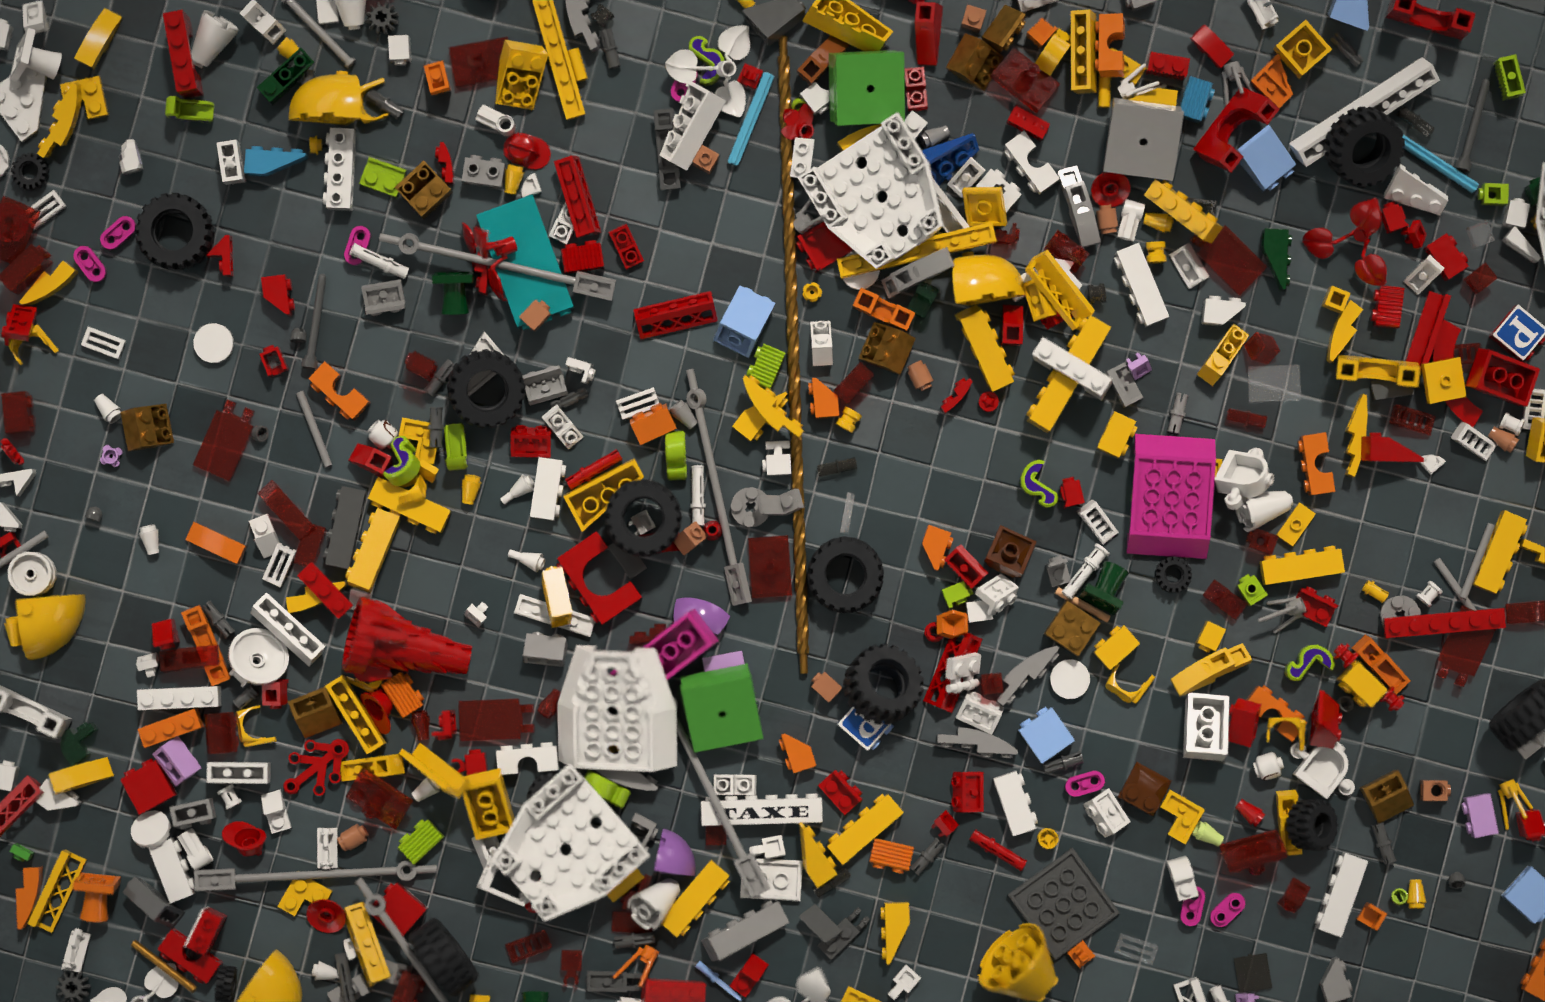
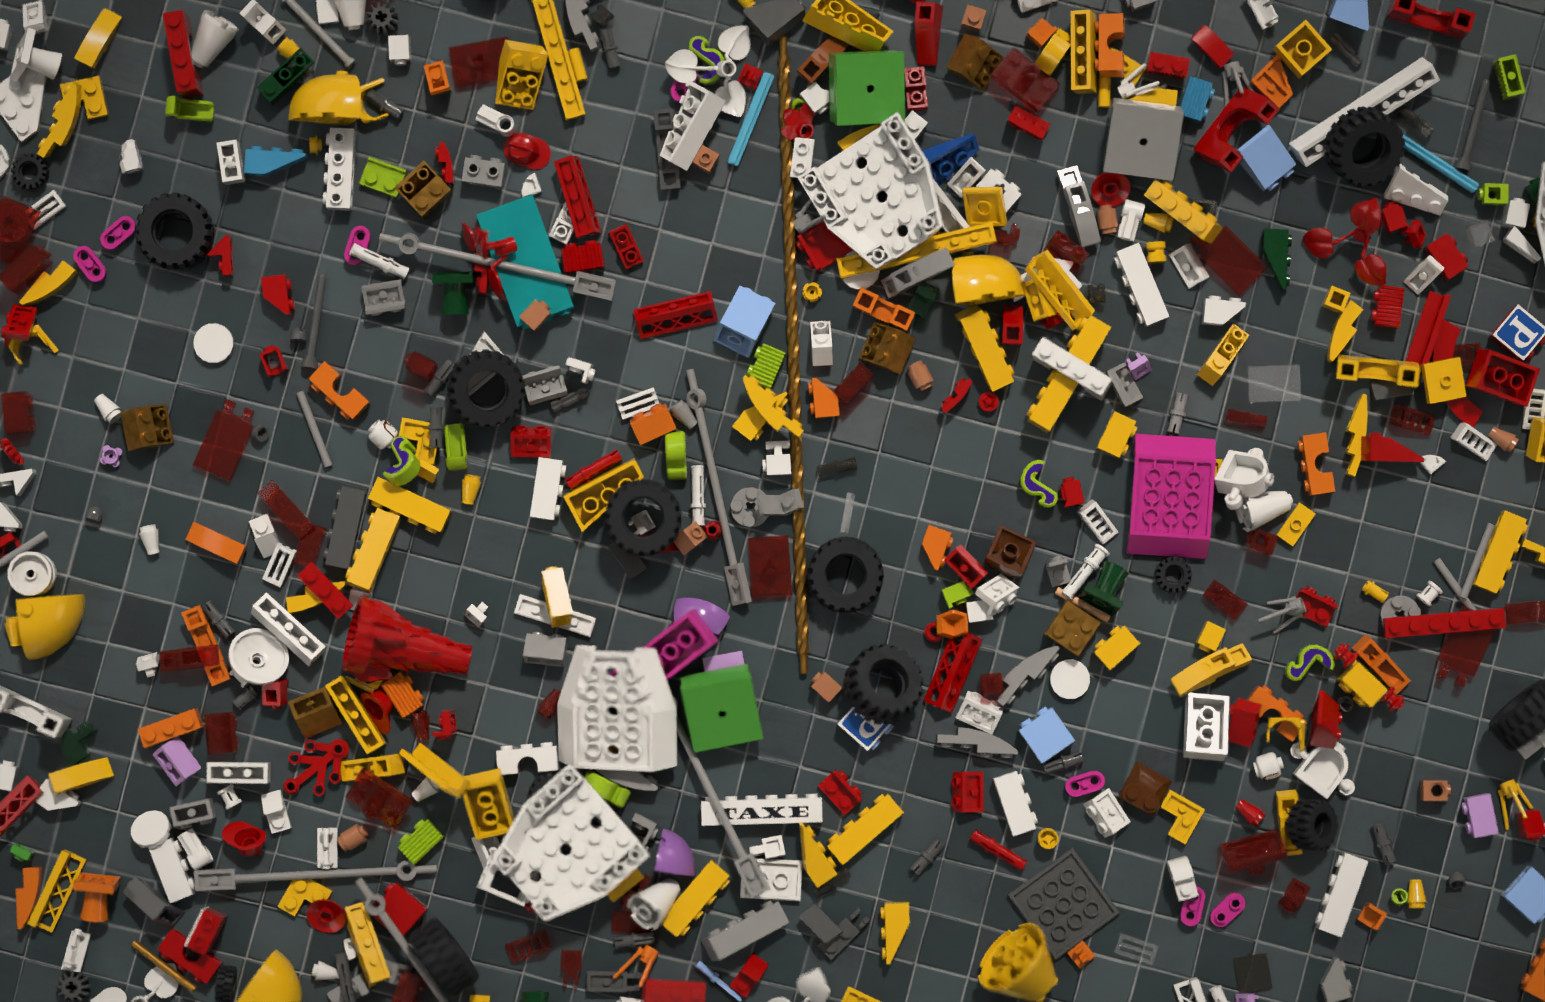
white tile [81,327,126,359] -> none
red piece [120,758,178,815] -> none
white brick [137,686,222,710] -> none
red slope [152,619,180,650] -> none
yellow helmet [235,705,277,747] -> none
red slope [348,443,393,479] -> none
yellow helmet [398,475,427,504] -> none
red brick [451,749,488,775] -> none
clear red tile [459,699,535,741] -> none
white cone [500,474,535,504] -> none
yellow cone [504,164,524,194] -> none
white cone [508,549,545,573] -> none
white slope [542,404,584,450] -> none
red arch [556,531,642,625] -> none
clear red slope [630,624,667,644] -> none
clear red tile [706,825,726,845] -> none
white slope [714,774,757,795] -> none
orange slope [779,733,816,773] -> none
yellow wheel [835,406,862,433] -> none
orange brick [869,838,914,874] -> none
white plate [888,964,921,1000] -> none
light grey cone [919,125,950,149] -> none
red tile [931,810,959,837] -> none
white plate [945,652,981,694] -> none
pearl gold slope [981,5,1026,53] -> none
white arch [1004,131,1060,195] -> none
yellow helmet [1105,664,1156,704] -> none
yellowish green cone [1192,821,1224,846] -> none
lime brick [1236,574,1268,606] -> none
clear red panel [1244,332,1280,364] -> none
yellow brick [1259,546,1345,585] -> none
pearl gold slope [1360,770,1414,824] -> none
clear red panel [1464,262,1497,294] -> none
white bush [1499,412,1525,436] -> none

